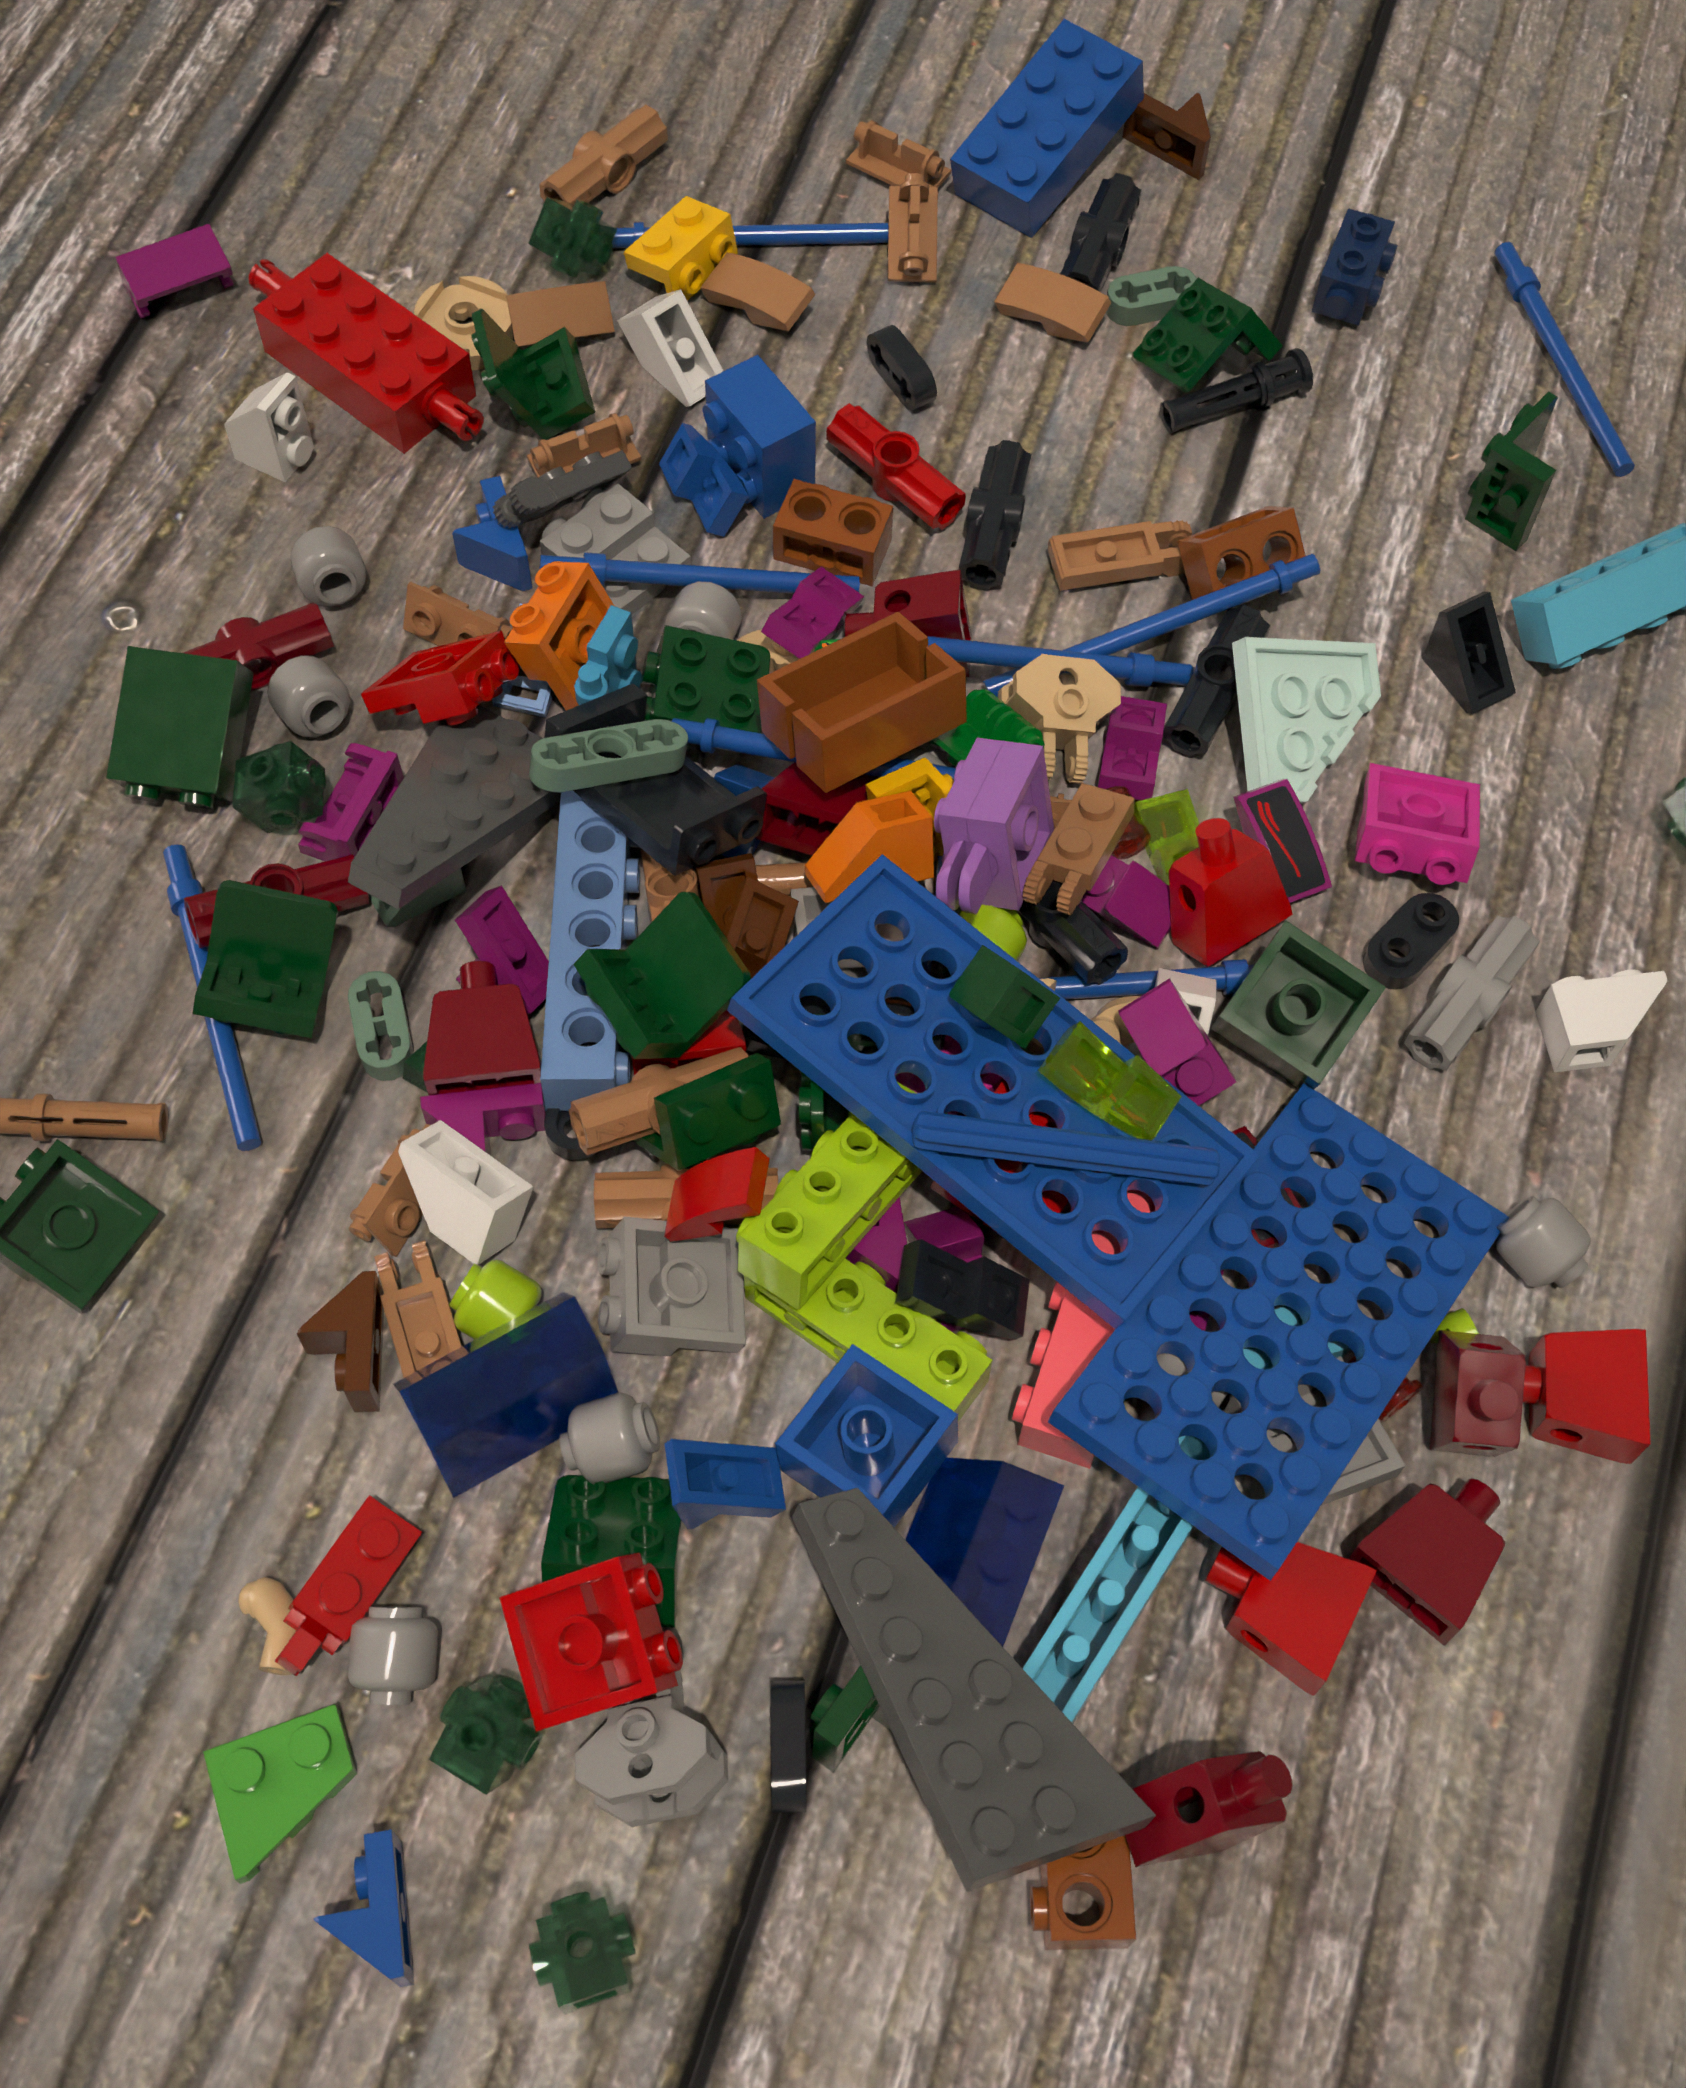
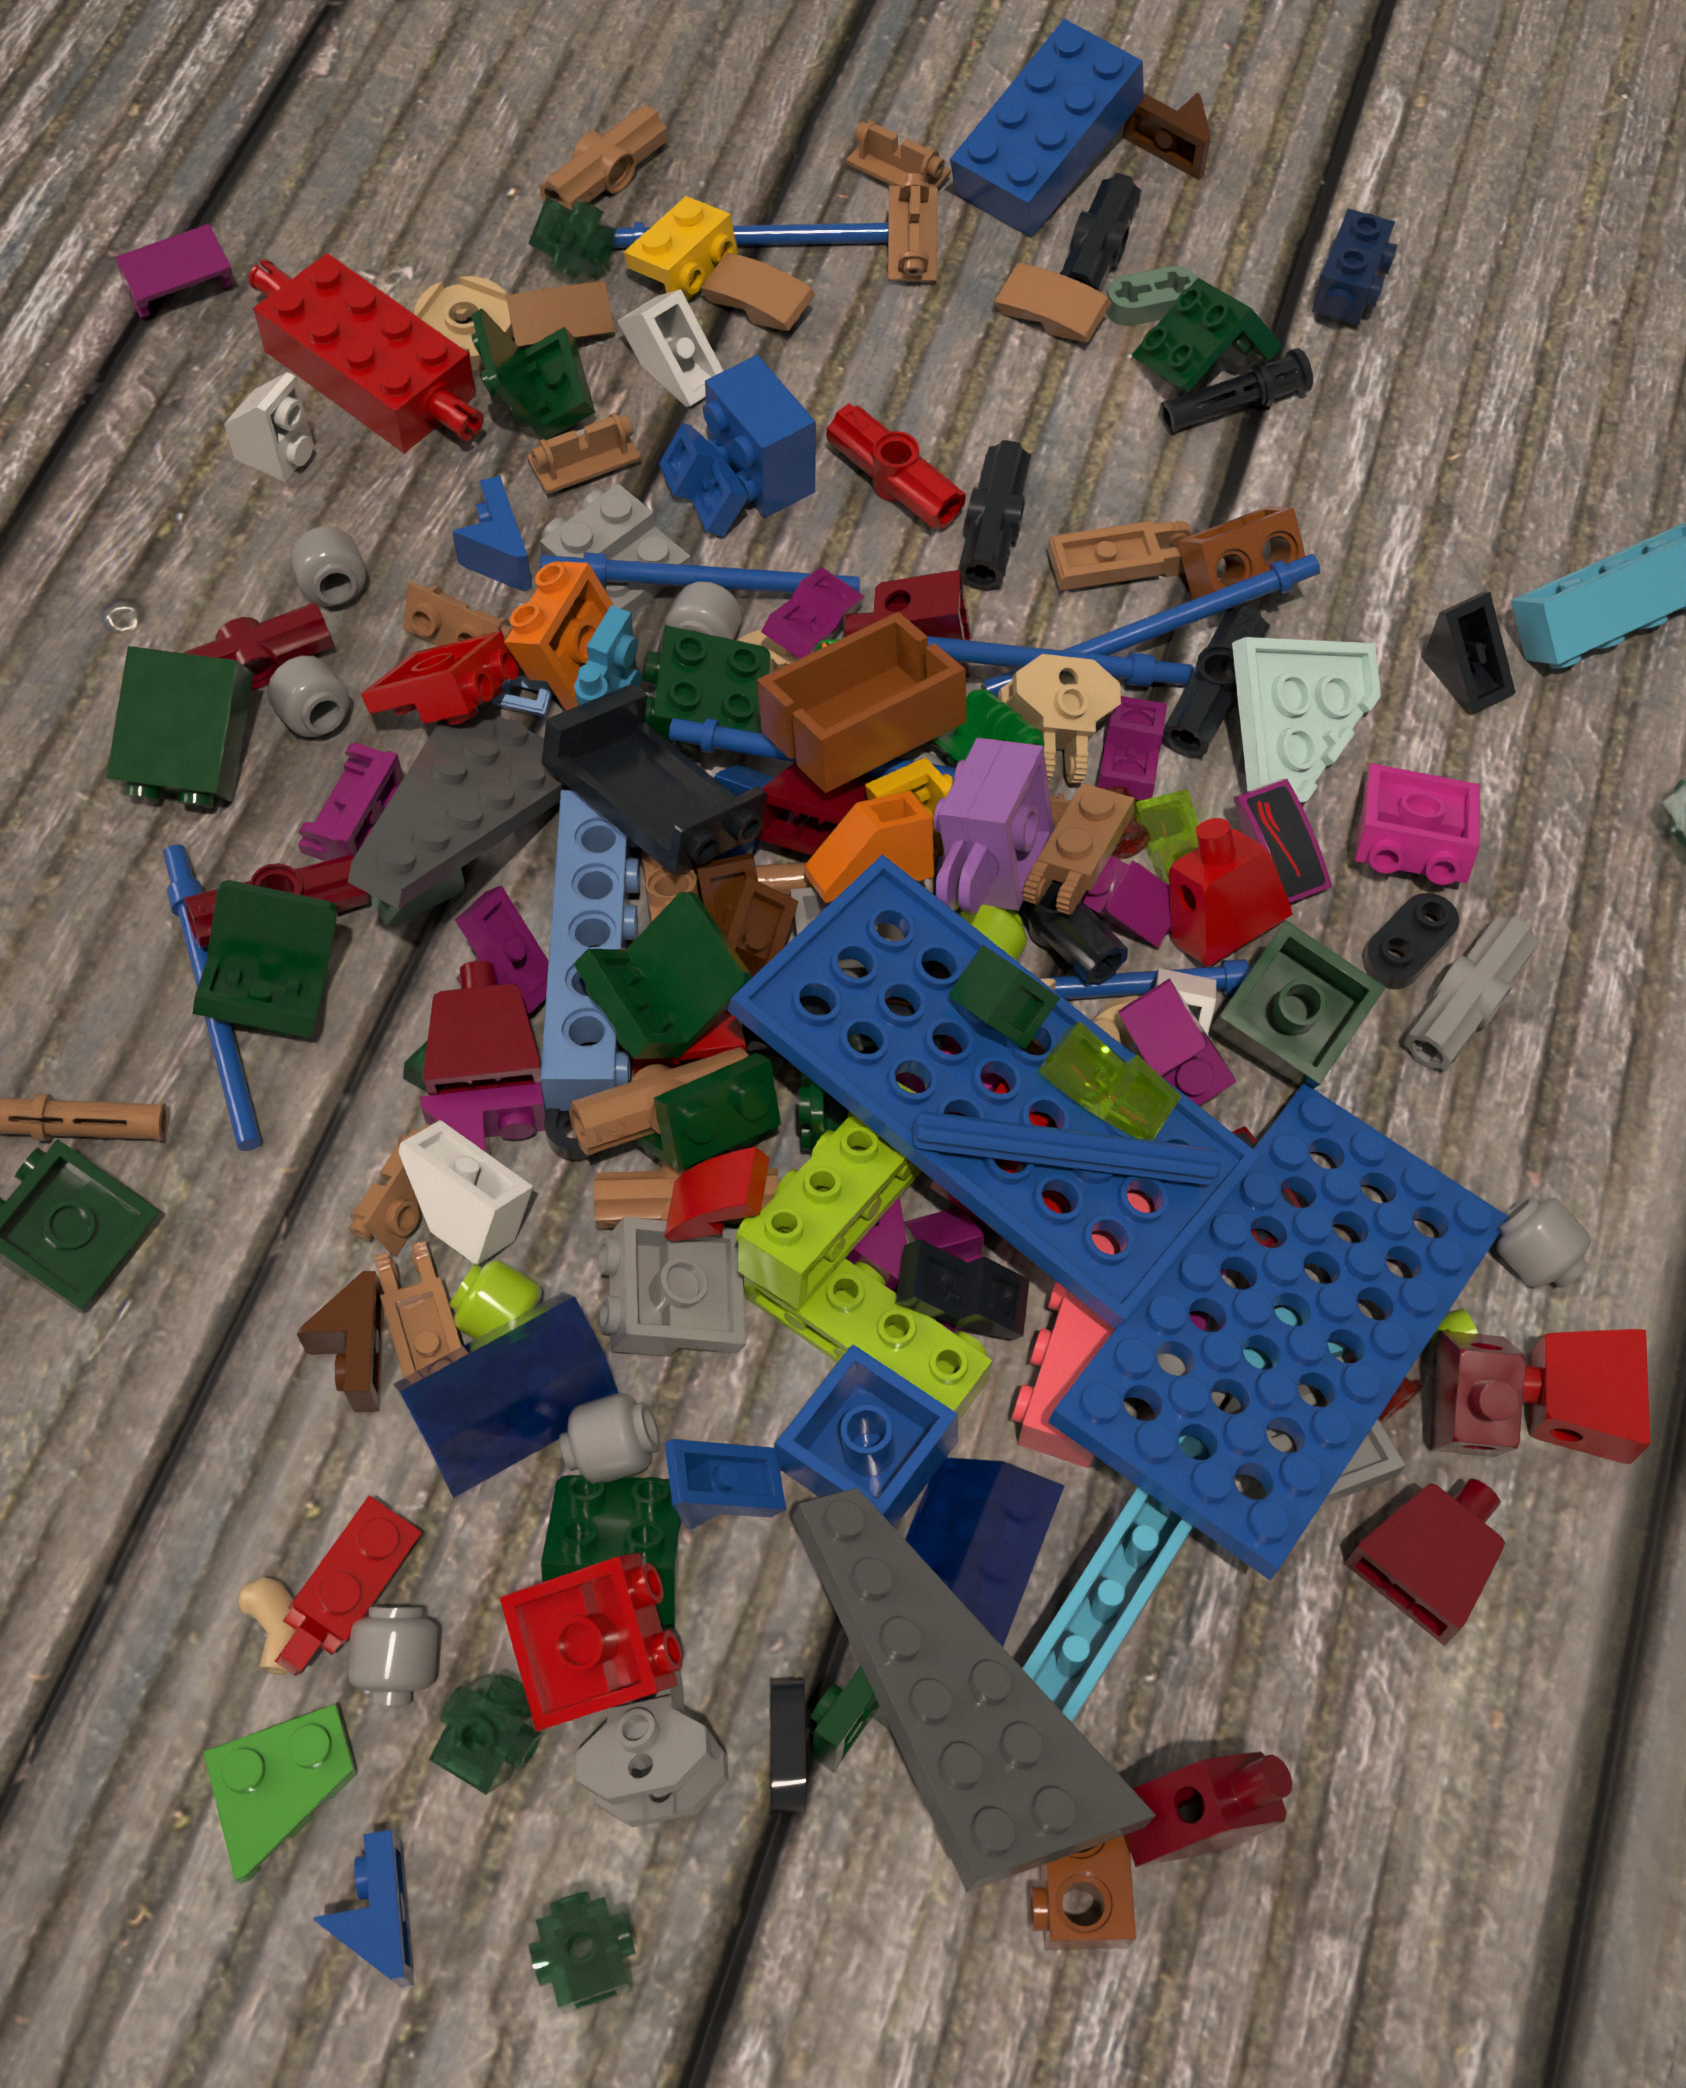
clear green brick [232,741,326,833] -> none
sand green beam [348,971,414,1081] -> none
dark grey hinge [493,450,632,529] -> none
sand green beam [529,719,688,792] -> none
dark orange brick [773,479,893,586] -> none
black beam [866,325,937,411] -> none
red torso [1205,1542,1377,1696] -> none
dark green bracket [1465,391,1558,551] -> none
blue bar [1494,242,1635,477] -> none
white slope [1536,969,1668,1073] -> none

